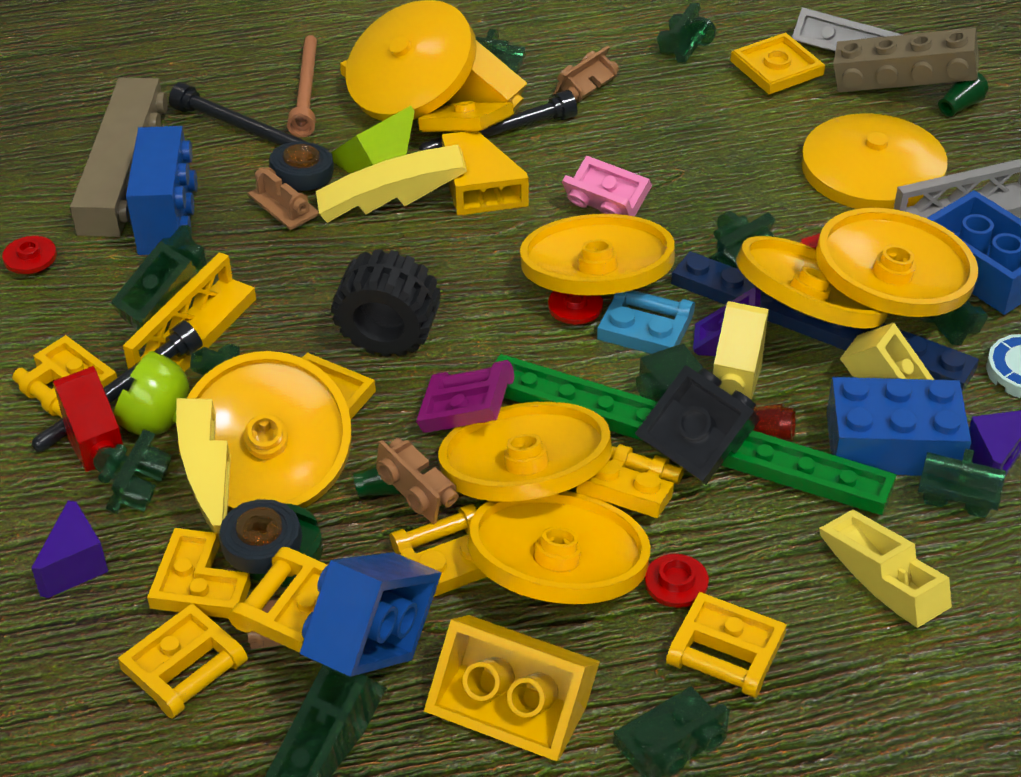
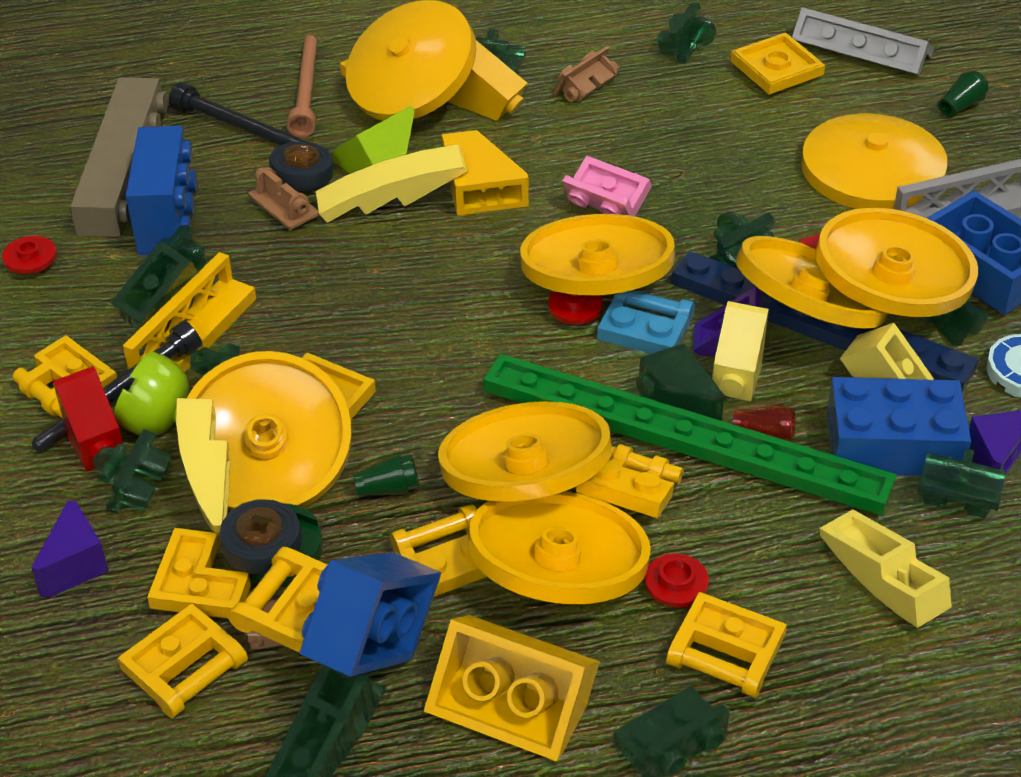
black tyre [331,249,441,357] -> none
medium nougat hinge [376,438,459,525] -> none
magenta plate [416,360,514,433] -> none
yellow plate [418,101,514,132] -> none
black piece [419,90,578,151] -> none
black plate [635,365,760,485] -> none
dark tan brick [833,28,979,92] -> none

